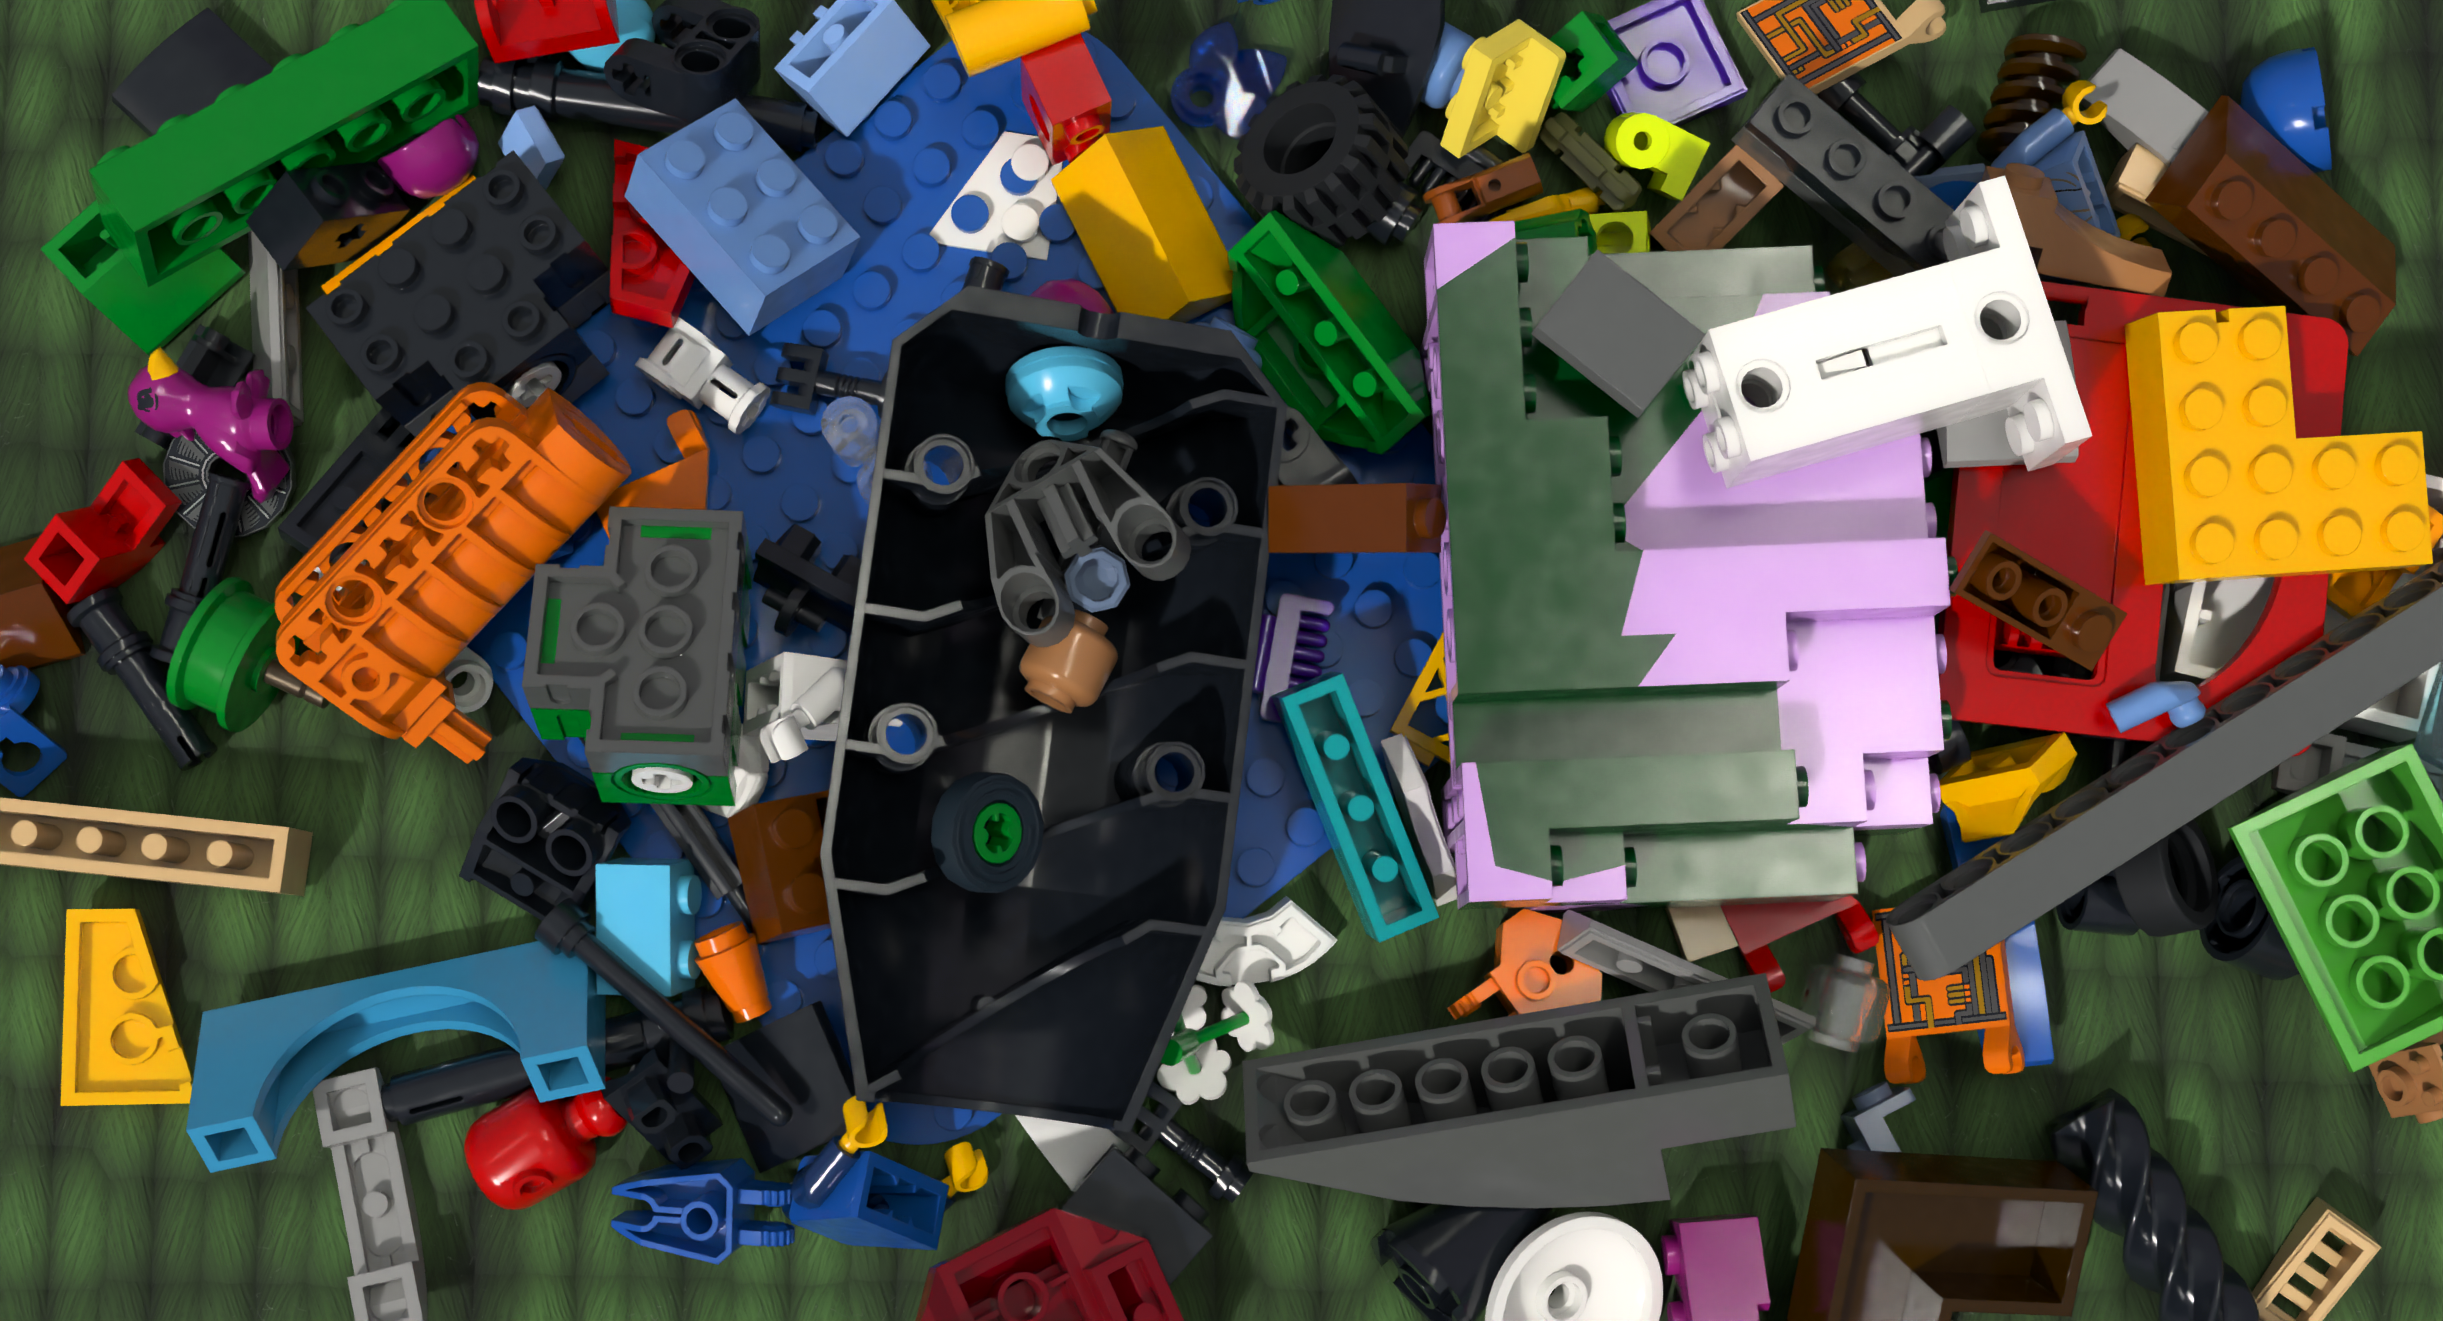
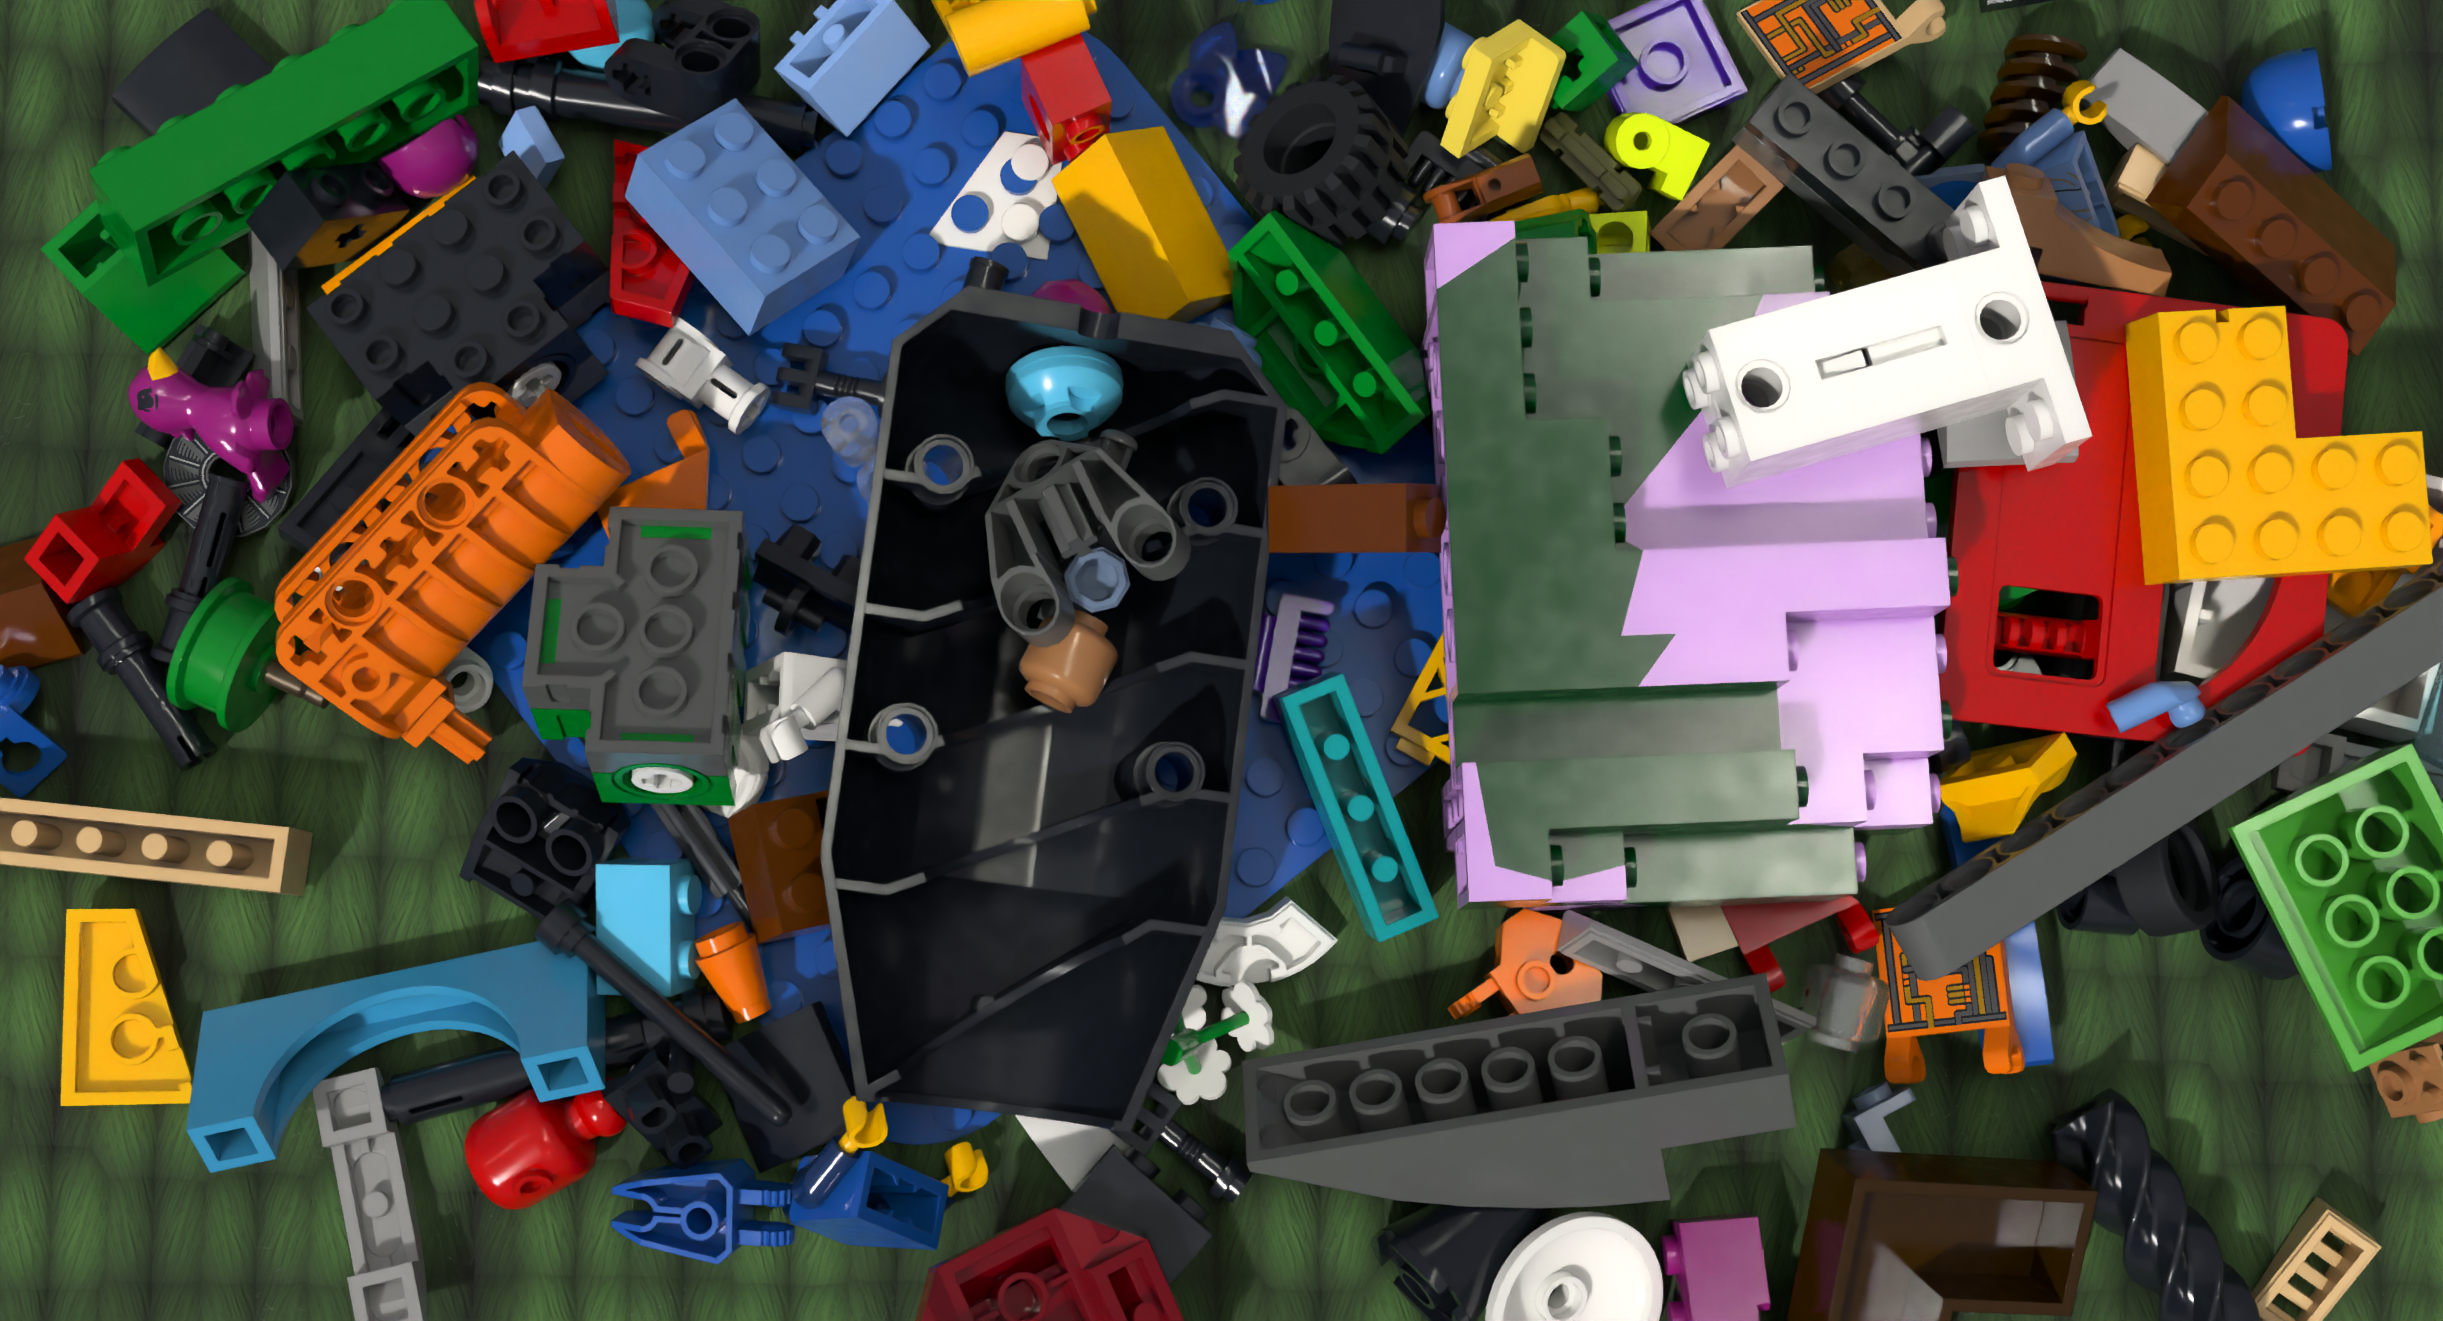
black bush [931,772,1044,893] -> none
white tile [1381,733,1457,907] -> none
dark grey slope [1531,249,1706,418] -> none
reddish brown slope [1949,530,2128,671] -> none

